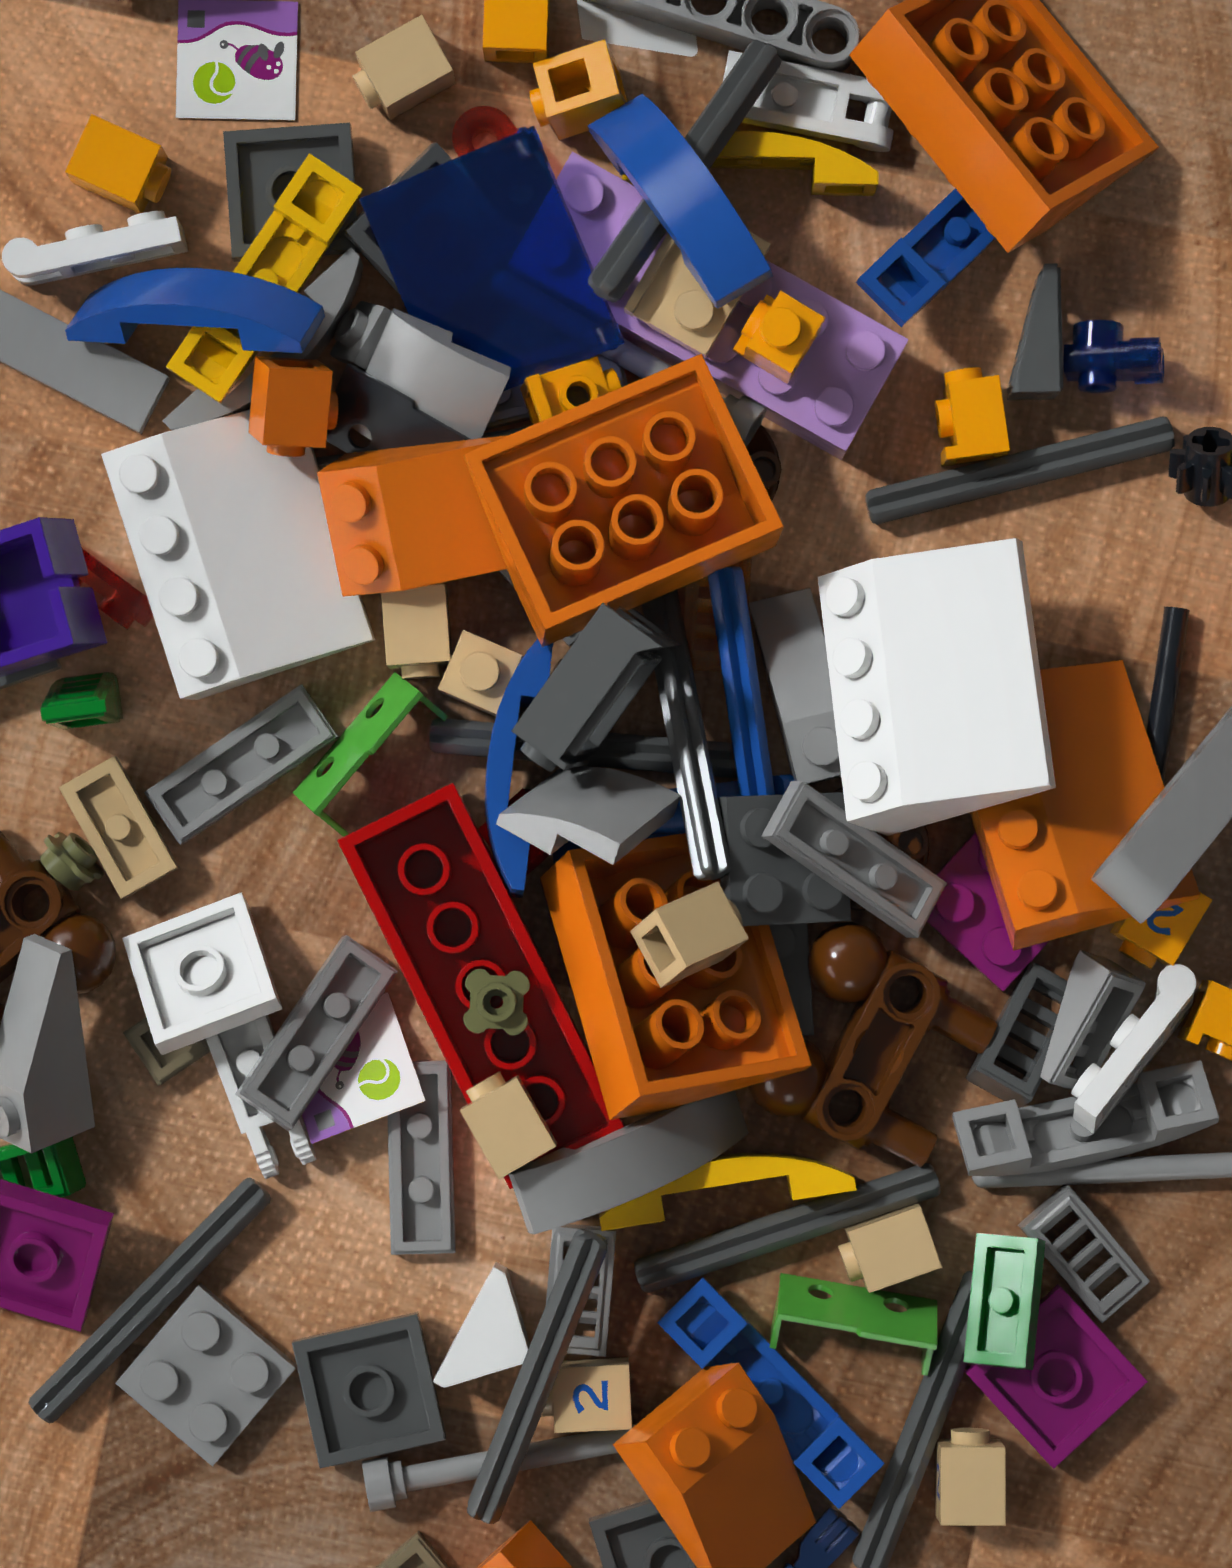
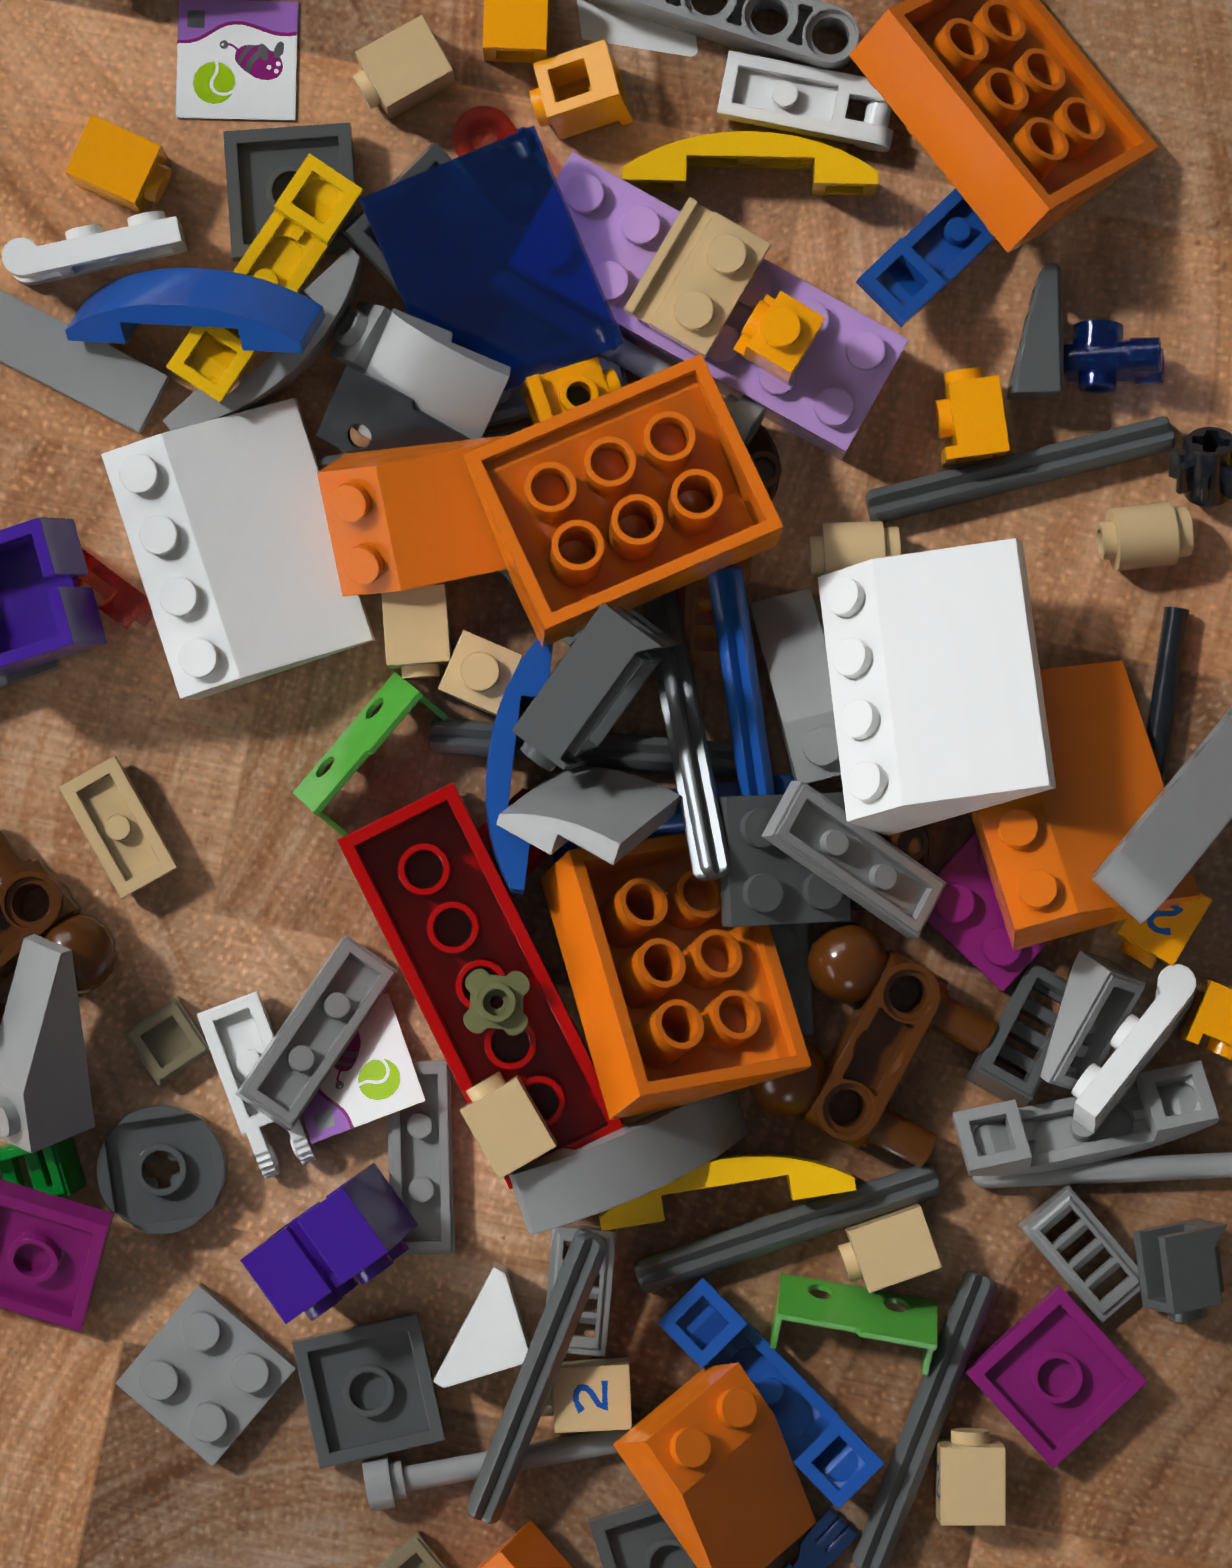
dark grey axle [28,1177,271,1424] -> none
green slope [40,672,123,730] -> none
olive plate [40,832,104,891] -> none
white plate [122,892,282,1055] -> none
light grey tile [144,684,339,845] -> none
orange brick [248,356,338,457] -> none
dark grey axle [588,40,781,303] -> none
blue slope [588,94,773,309] -> none
tan brick [630,882,749,988] -> none
plate [963,1233,1046,1370] -> none
none -> dark grey plate [97,1104,227,1234]
none -> dark purple piece [240,1163,418,1324]
none -> tan brick [808,521,901,576]
none -> tan brick [1096,501,1194,571]
none -> dark grey window [1133,1218,1227,1322]

